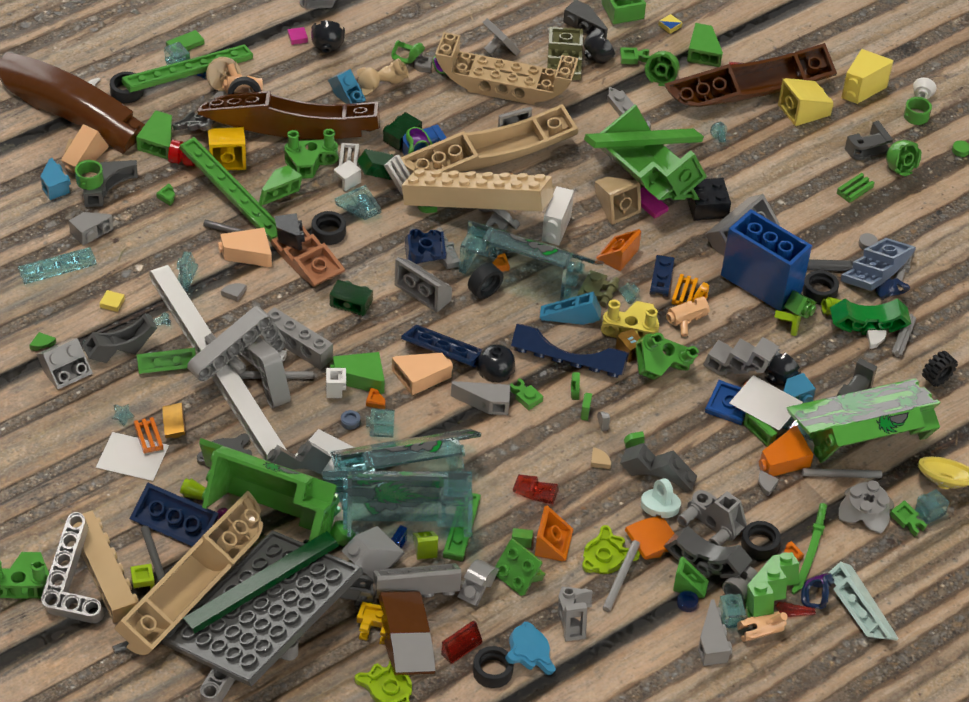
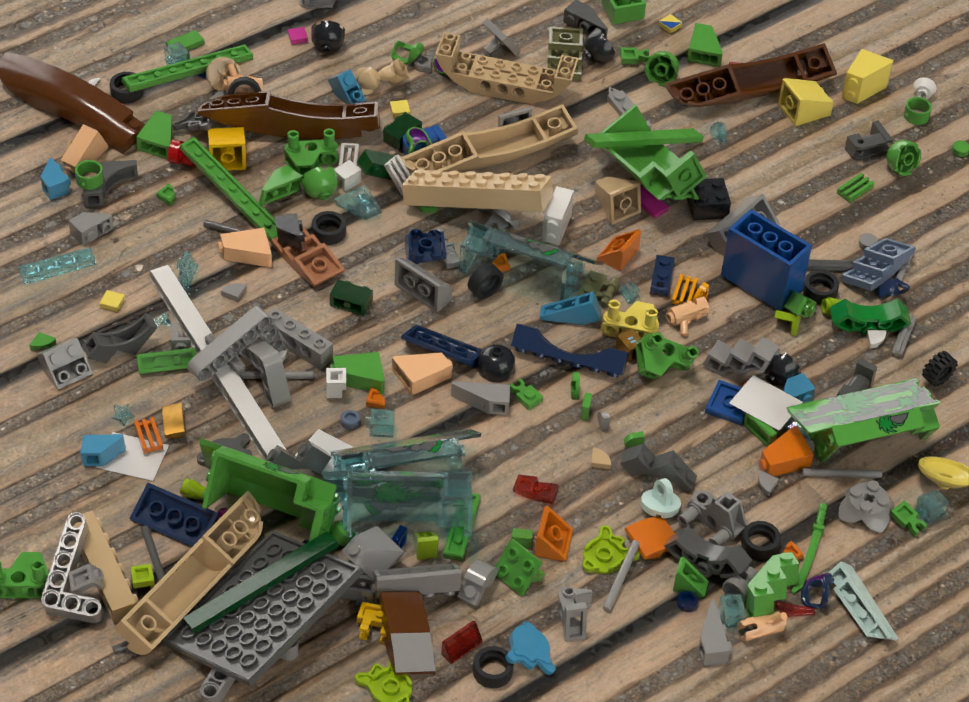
none -> light grey bracket [68,563,104,594]
none -> dark azure slope [80,434,126,466]
none -> light grey bracket [171,323,191,350]
none -> bright green cylinder [301,166,338,200]
none -> light yellow tile [390,100,410,118]

